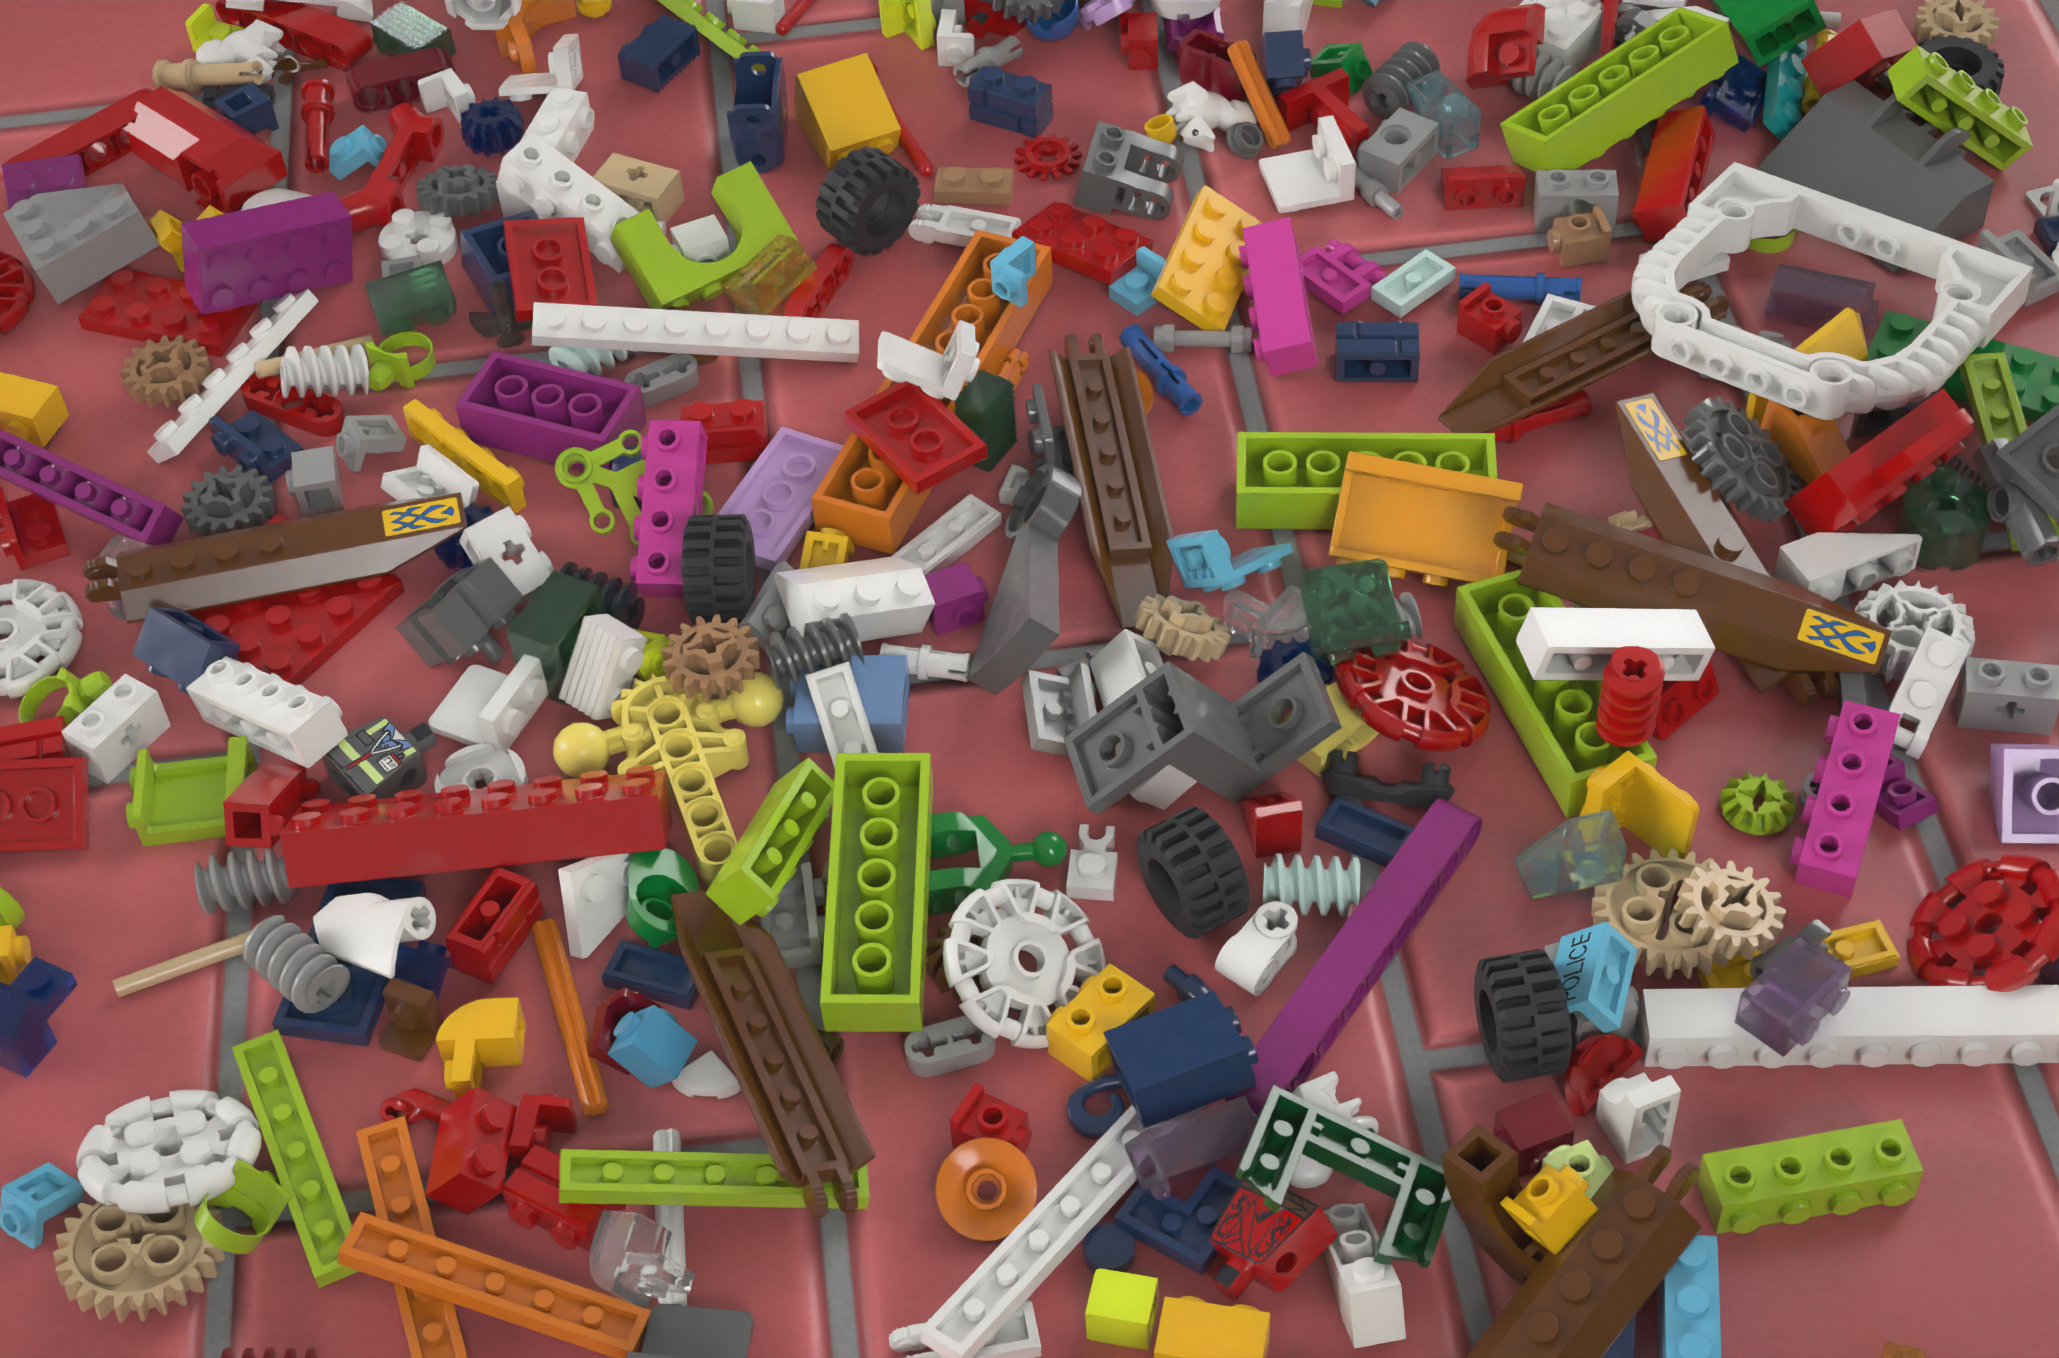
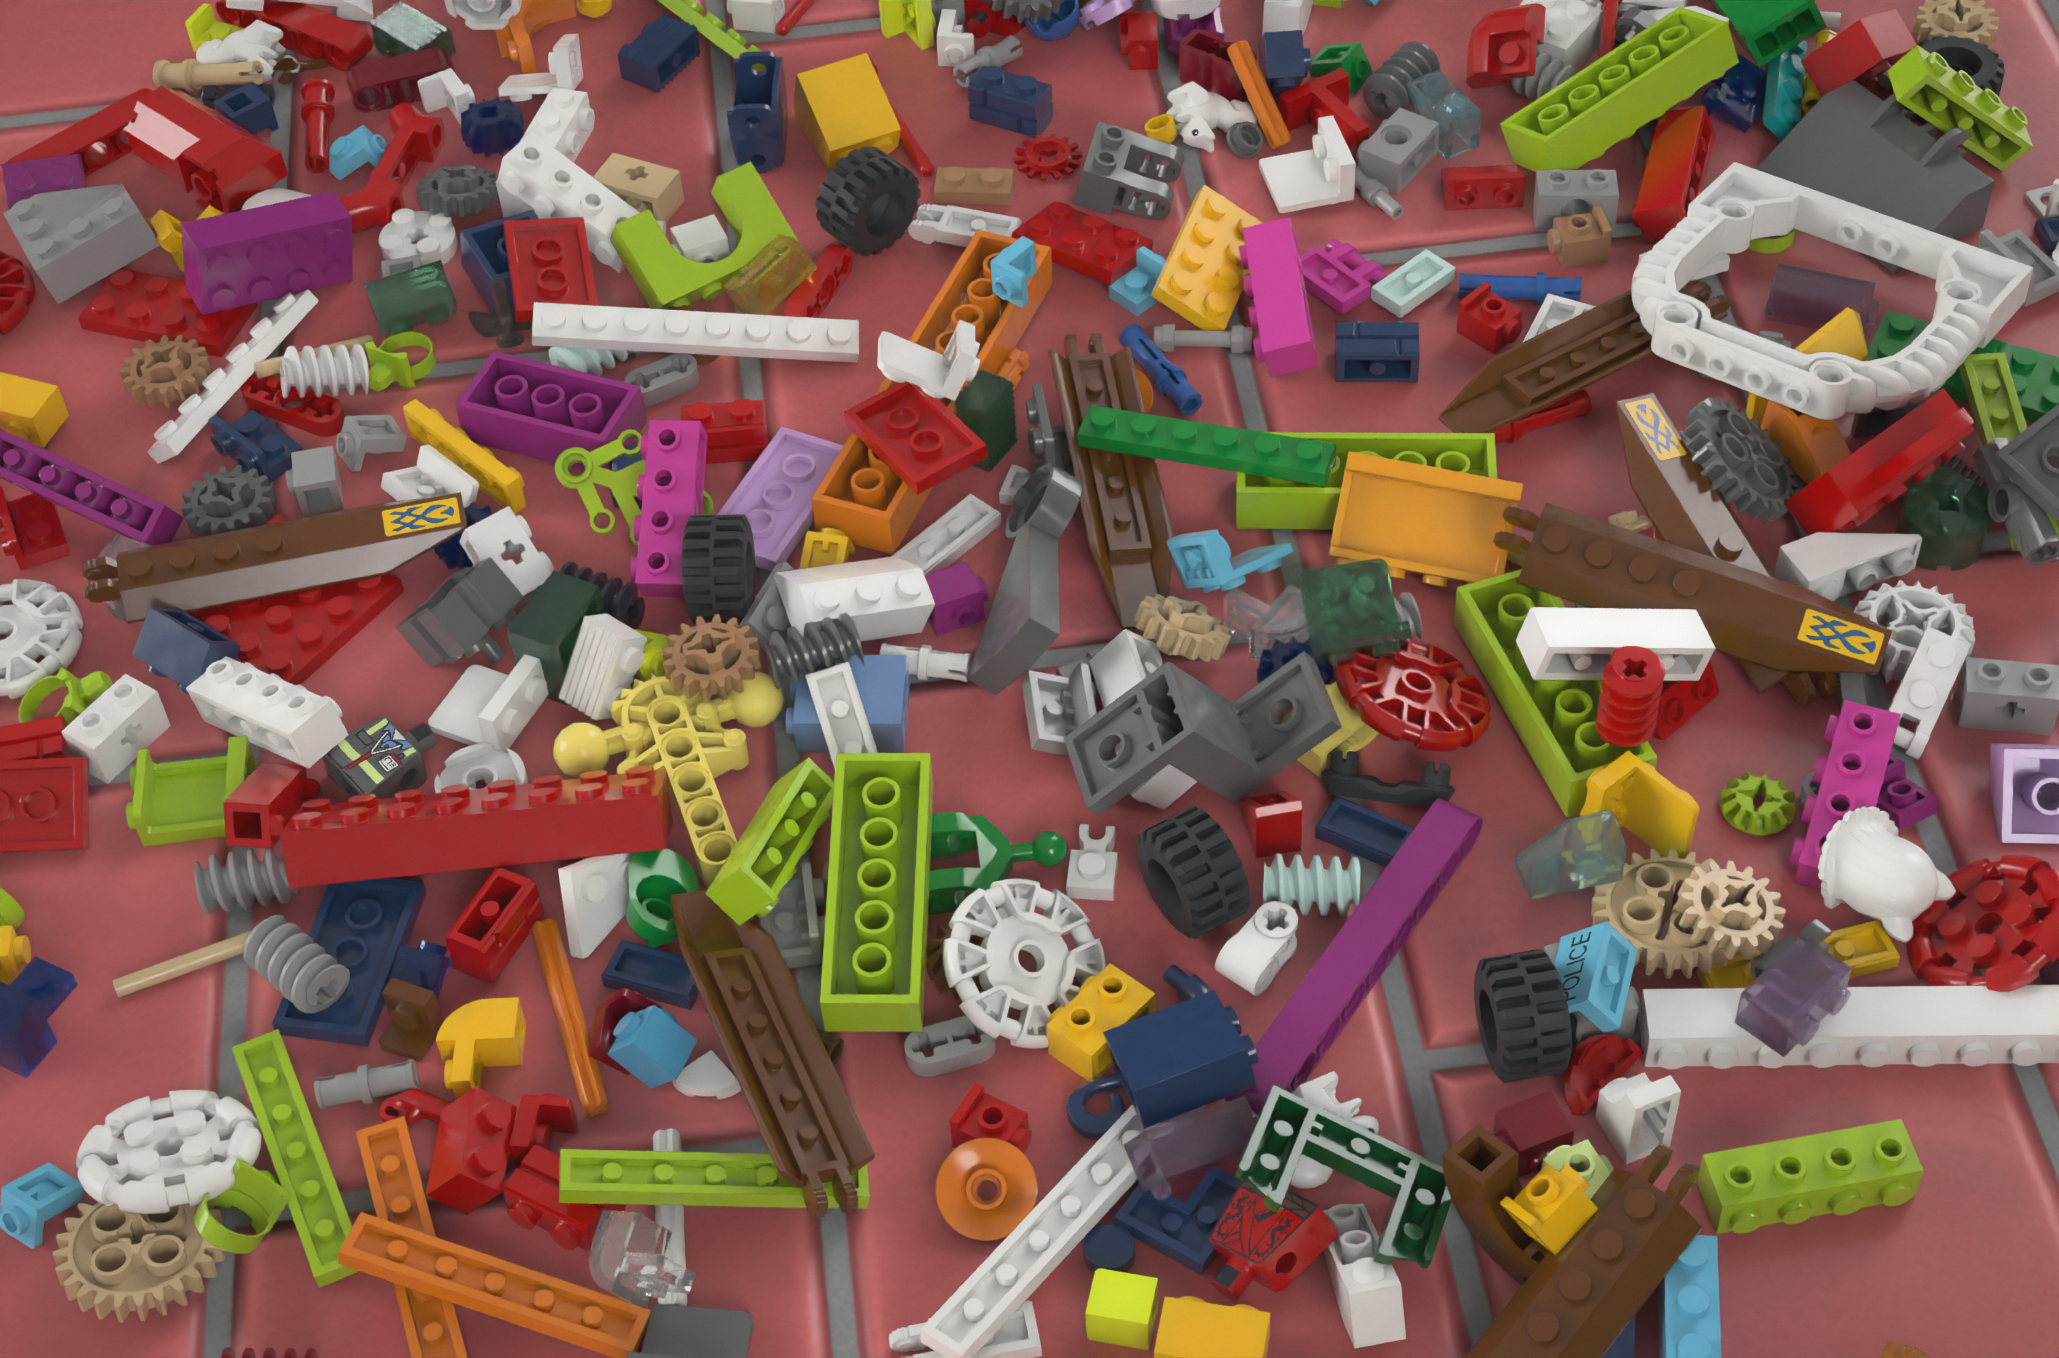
white panel [313,893,436,979] -> none
none -> light grey pin [314,1059,420,1109]
none -> green plate [1077,405,1336,486]
none -> white hair [1818,806,1956,943]

